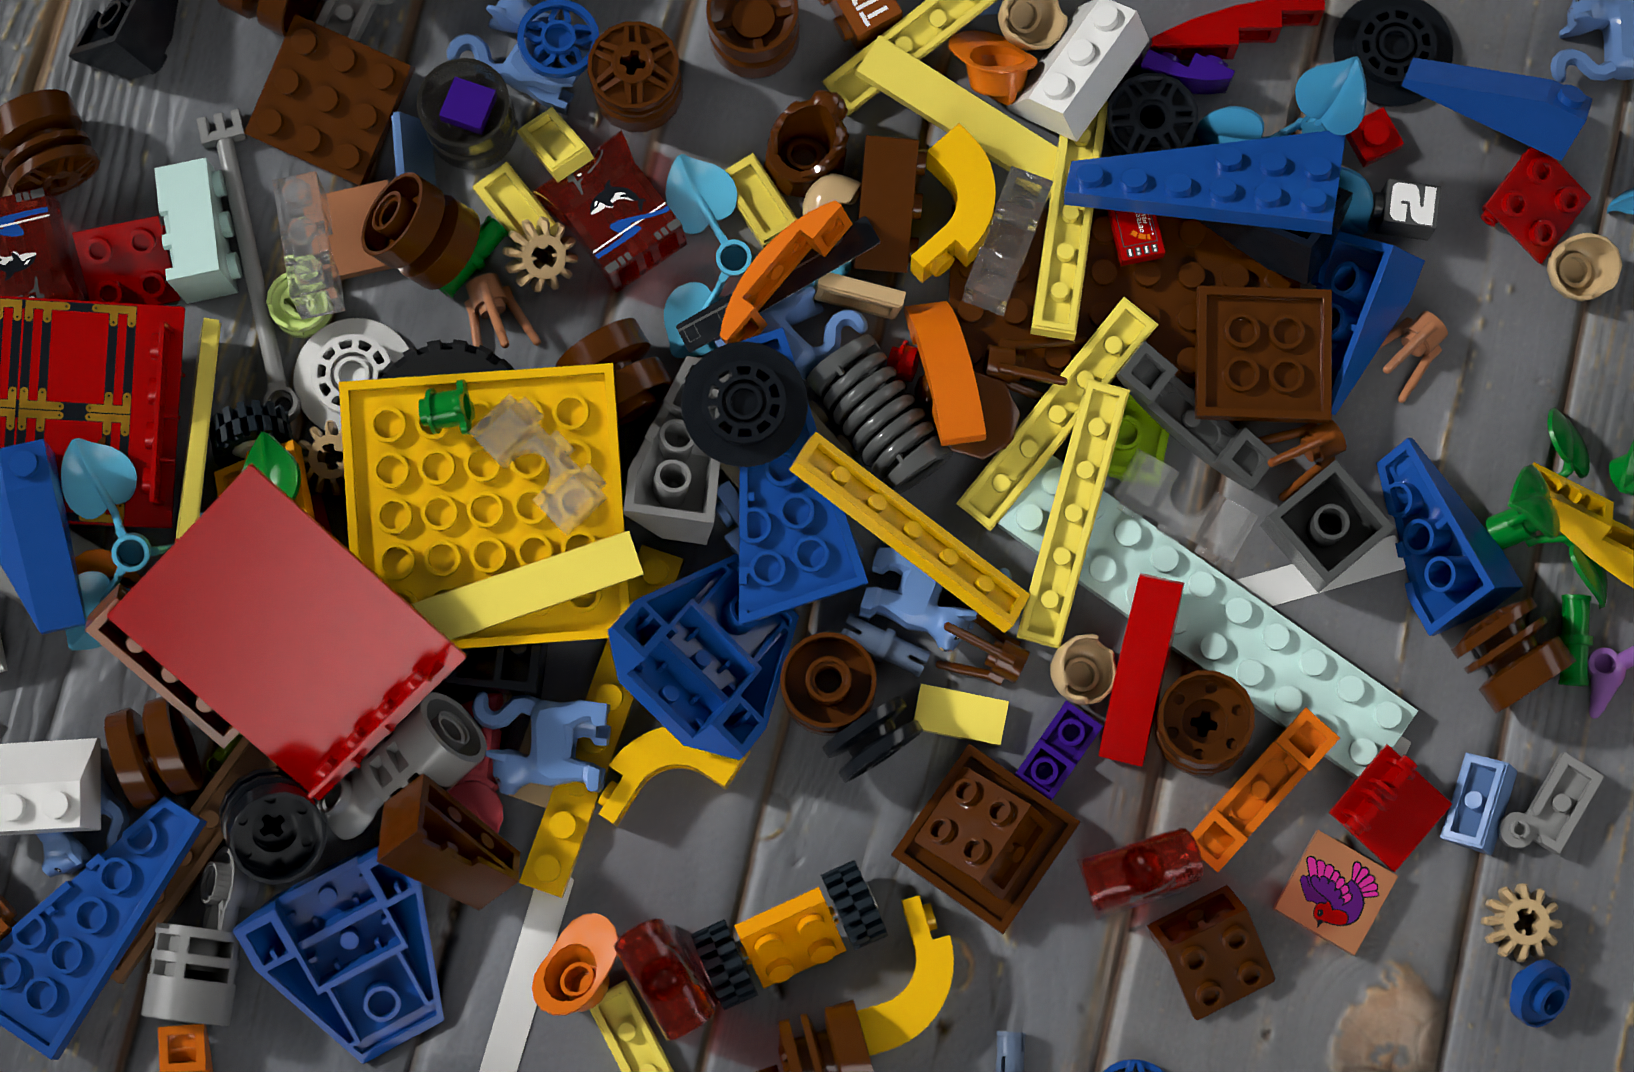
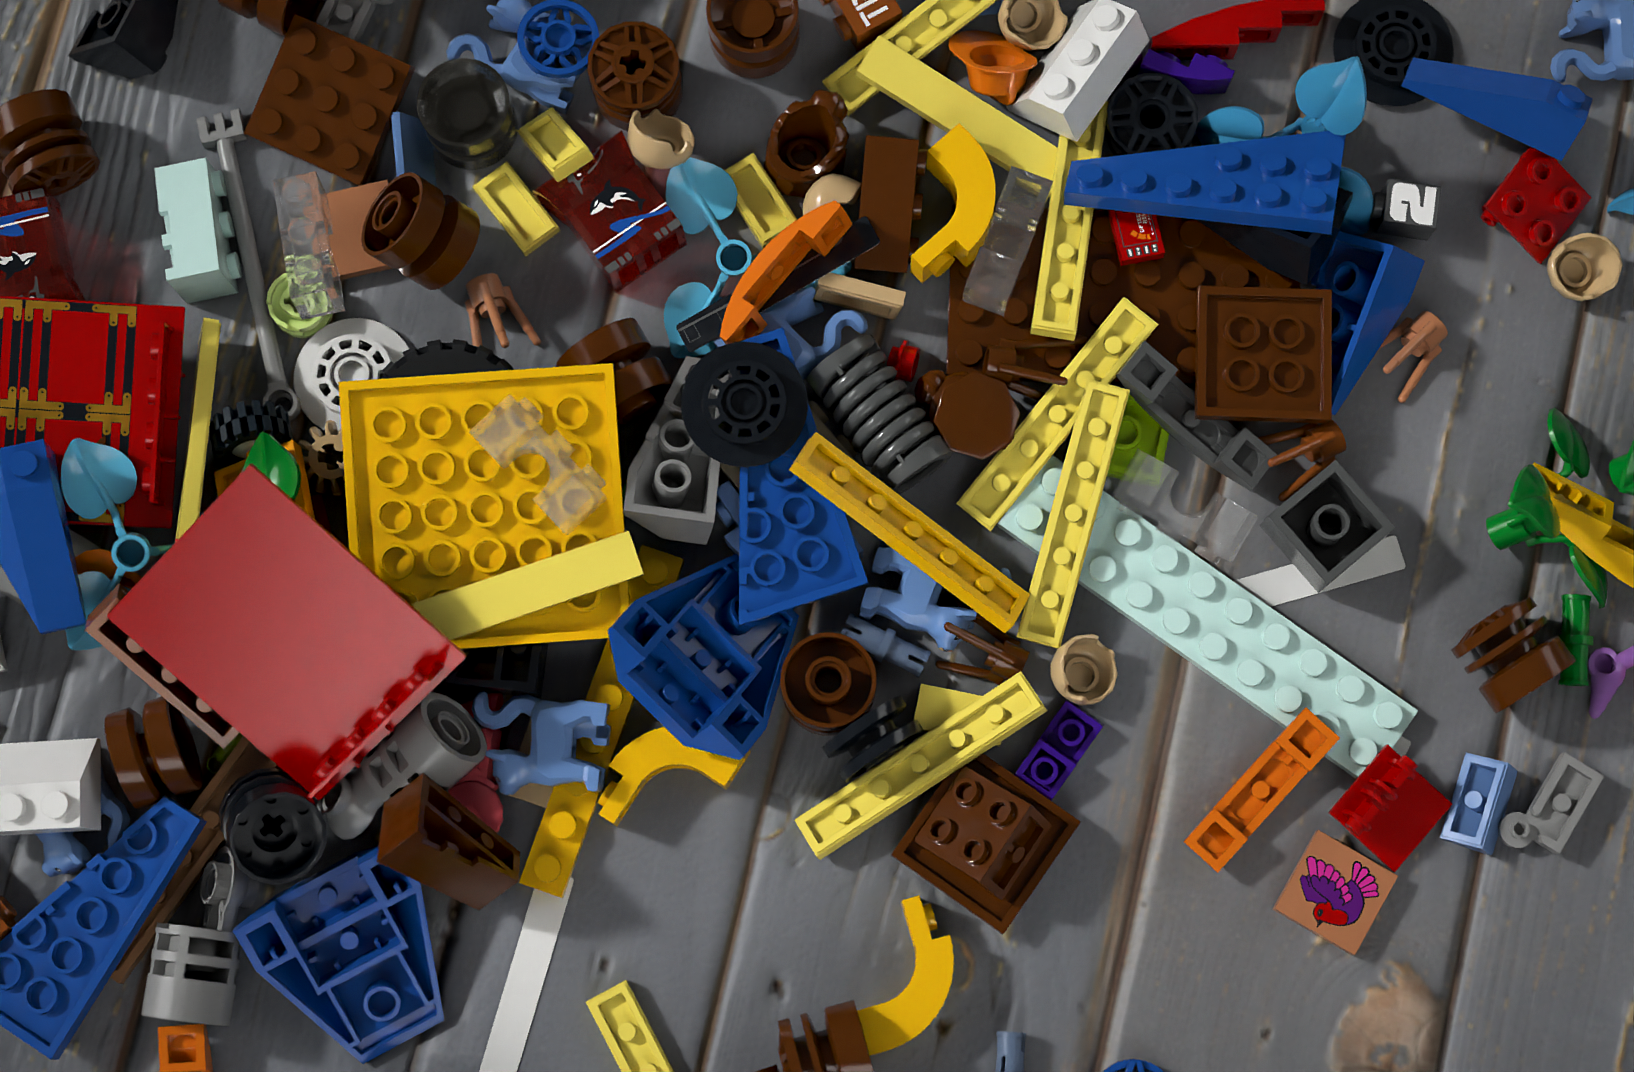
red hinge [72,215,181,305] -> none
green brick [418,380,475,435] -> none
dark purple tile [439,77,498,135] -> none
green pin [439,215,509,299] -> none
tan gear [502,217,578,292] -> none
orange piece [532,913,619,1016] -> none
clear red piece [614,918,721,1041] -> none
plate [691,860,888,1011] -> none
orange slope [904,301,986,446] -> none
clear red piece [1077,828,1203,920] -> none
red slope [1098,573,1185,767] -> none
reddish brown bracket [1147,885,1275,1020] -> none
reddish brown wheel [1155,670,1255,776] -> none
red plate [1346,107,1405,168] -> none
blue wedge [1376,438,1524,636] -> none
tan gear [1481,883,1563,962] -> none
blue plate [1509,959,1571,1028] -> none
none -> tan hair [627,109,695,169]
none -> light yellow tile [794,671,1047,860]

